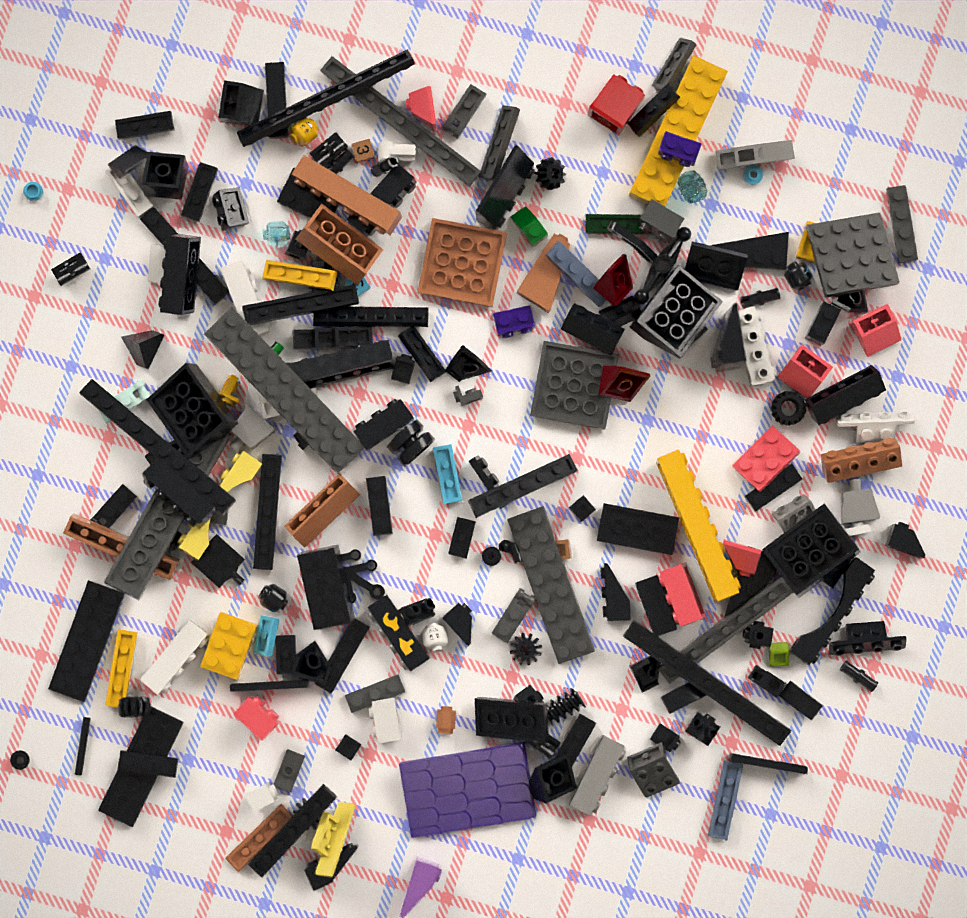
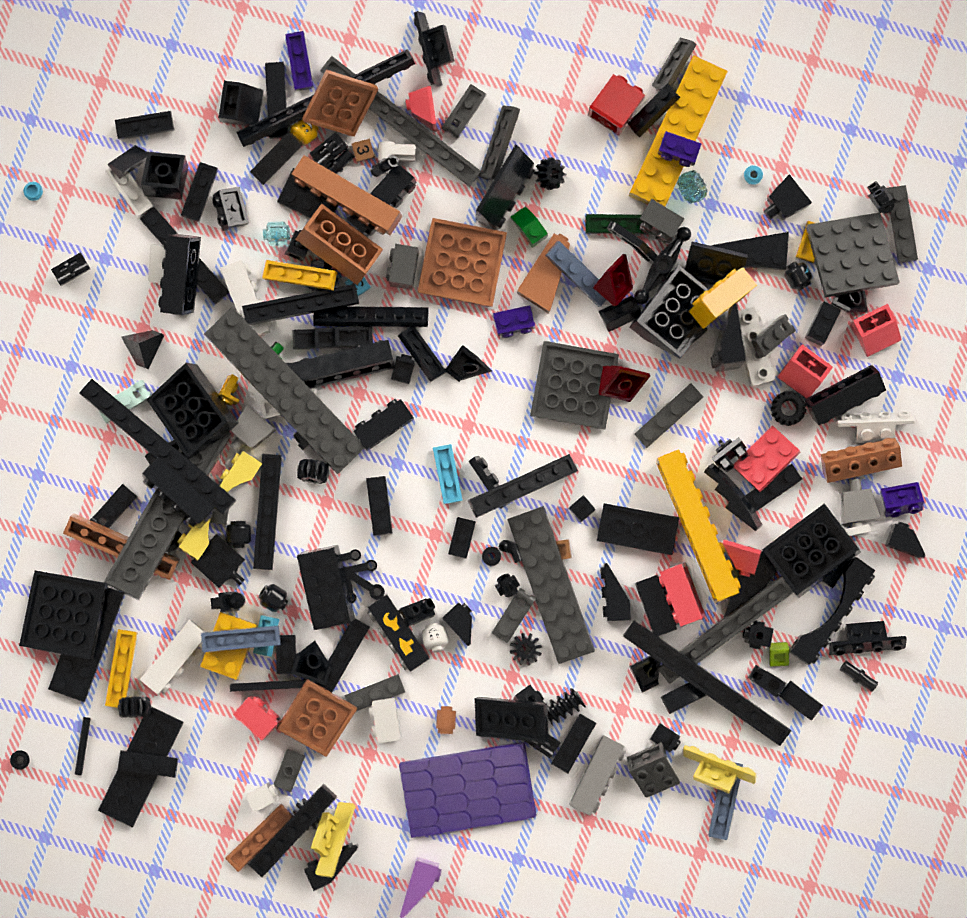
nougat brick [284,473,360,548] -> none
black plate [335,734,362,761] -> none
black wheel [386,419,435,467] -> none
dark grey bracket [453,385,483,406] -> none
black slope [529,753,577,804] -> none
black brick [561,303,625,356] -> none
black brick [685,712,720,746] -> none
light grey slope [715,140,795,170] -> none
black tile [729,753,808,774] -> none
black pin [740,287,780,309] -> none
light grey bracket [772,494,816,533] -> none
none -> black plate [19,570,108,660]
none -> sand blue plate [201,625,281,652]
none -> black hips [210,591,245,612]
none -> black head [226,521,251,548]
none -> black plate [250,131,303,185]
none -> nougat plate [277,679,357,757]
none -> dark purple plate [285,31,314,91]
none -> black gear [297,459,329,484]
none -> nougat plate [302,70,378,137]
none -> dark grey brick [386,244,419,290]
none -> black bracket [414,11,455,87]
none -> black gear [495,573,520,598]
none -> dark grey plate [634,383,703,448]
none -> light yellow bracket [683,745,756,794]
none -> yellow brick [689,267,757,329]
none -> black slope [704,463,763,531]
none -> black hips [712,437,749,472]
none -> dark grey plate [751,314,796,358]
none -> black torso [763,174,812,220]
none -> black hips [867,181,896,214]
none -> dark purple bracket [880,482,924,518]

